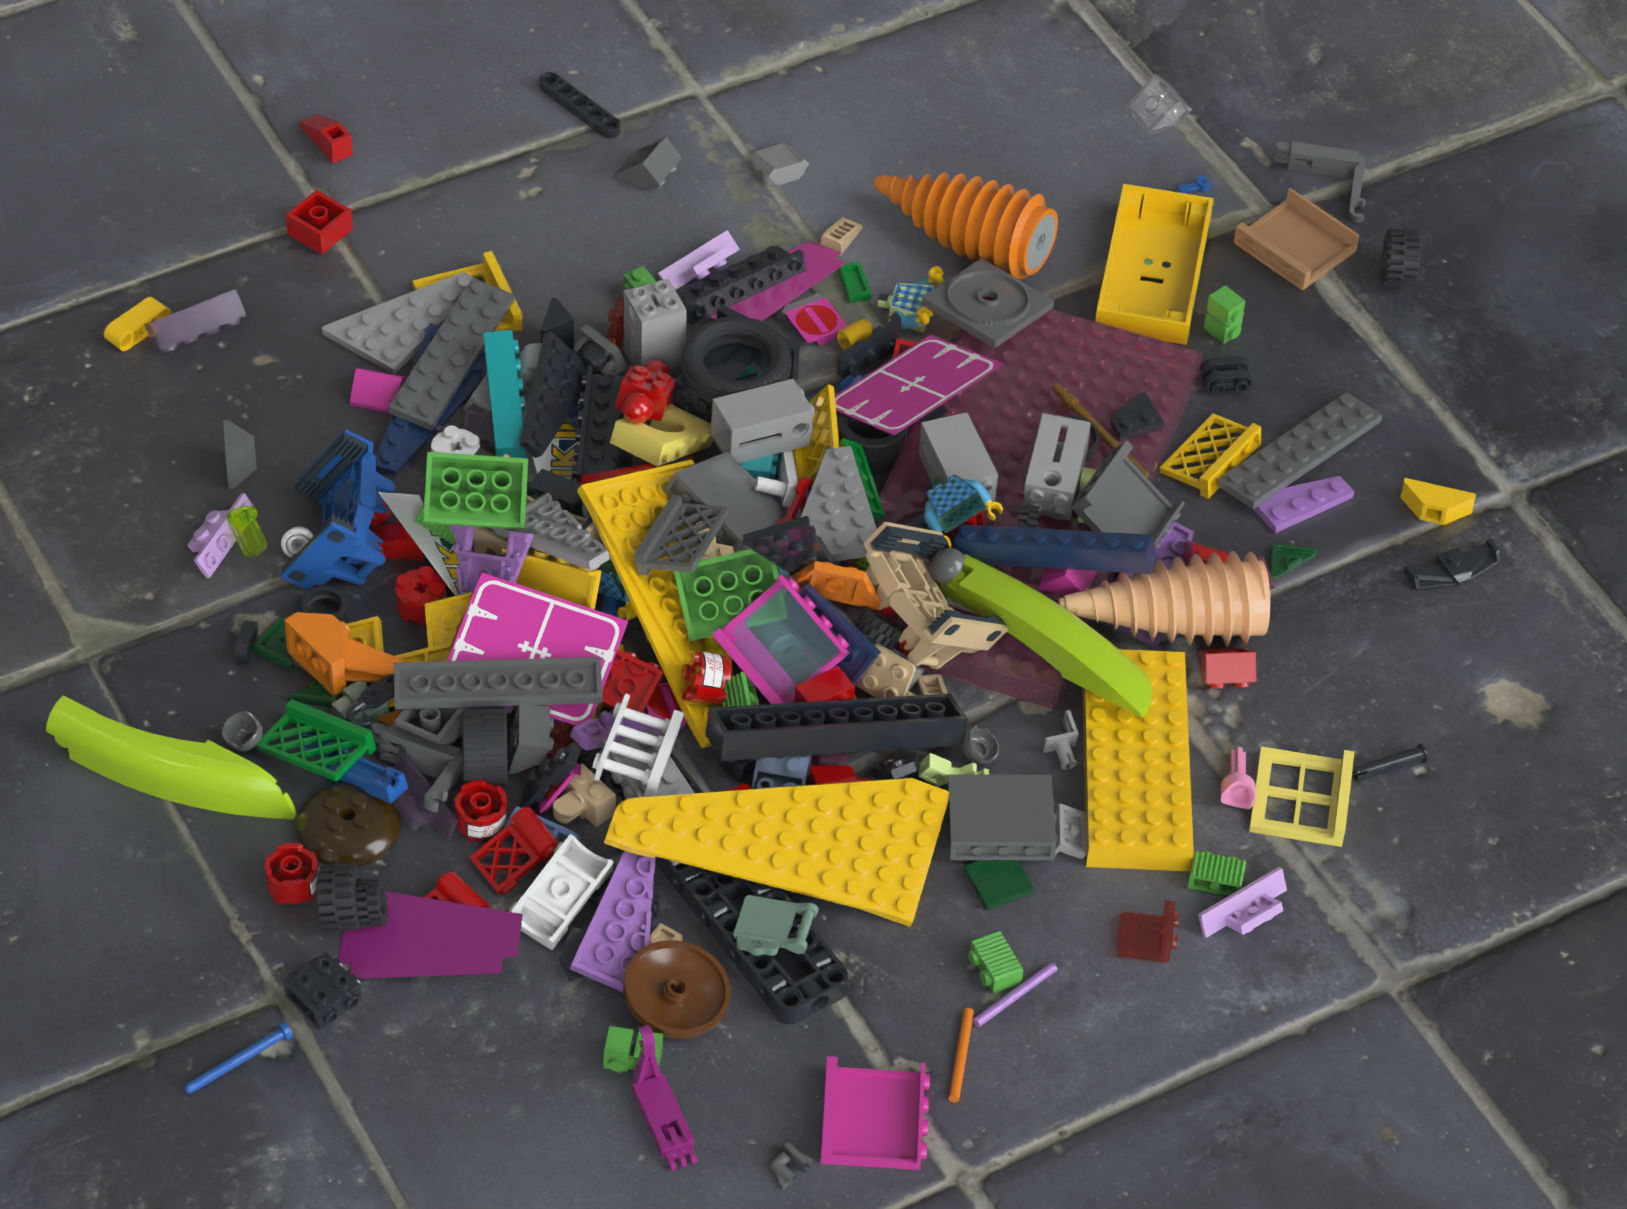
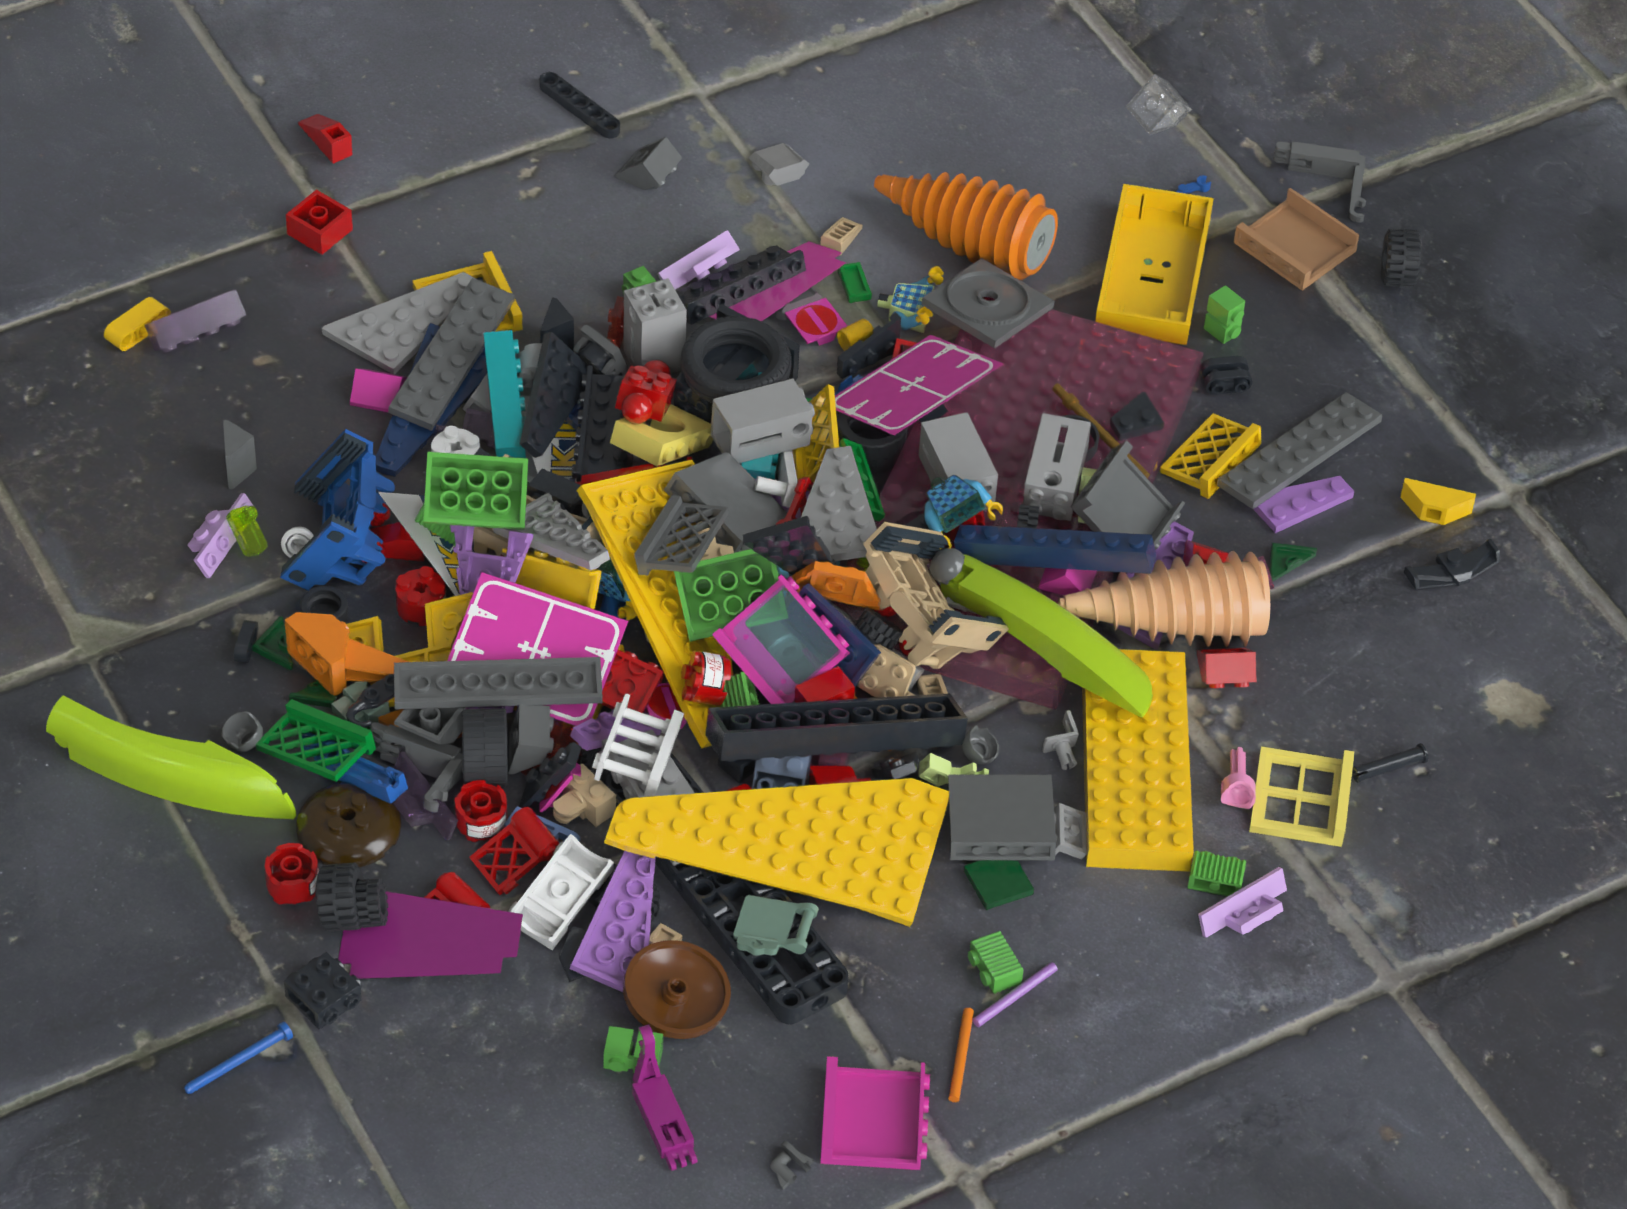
clear red bracket [1117,900,1180,963] -> none

